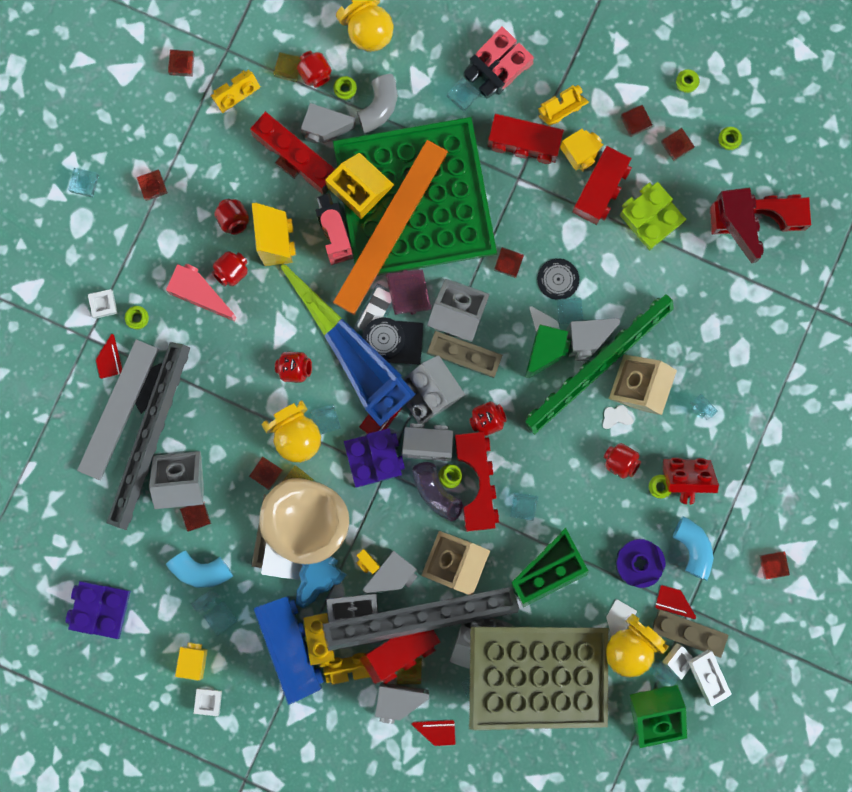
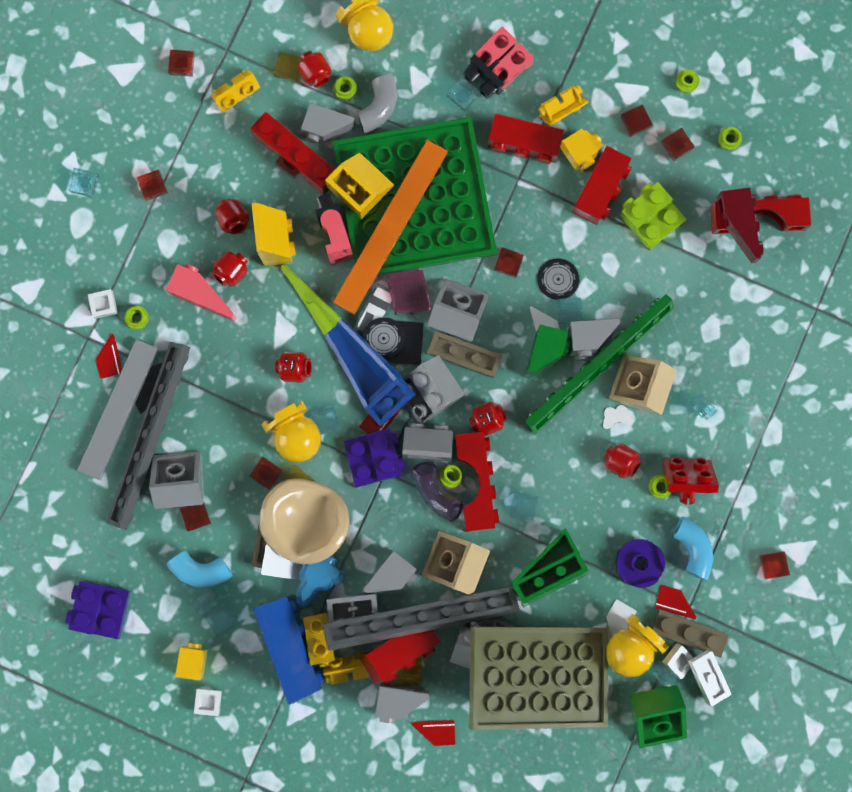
yellow plate [356,549,380,574] -> none

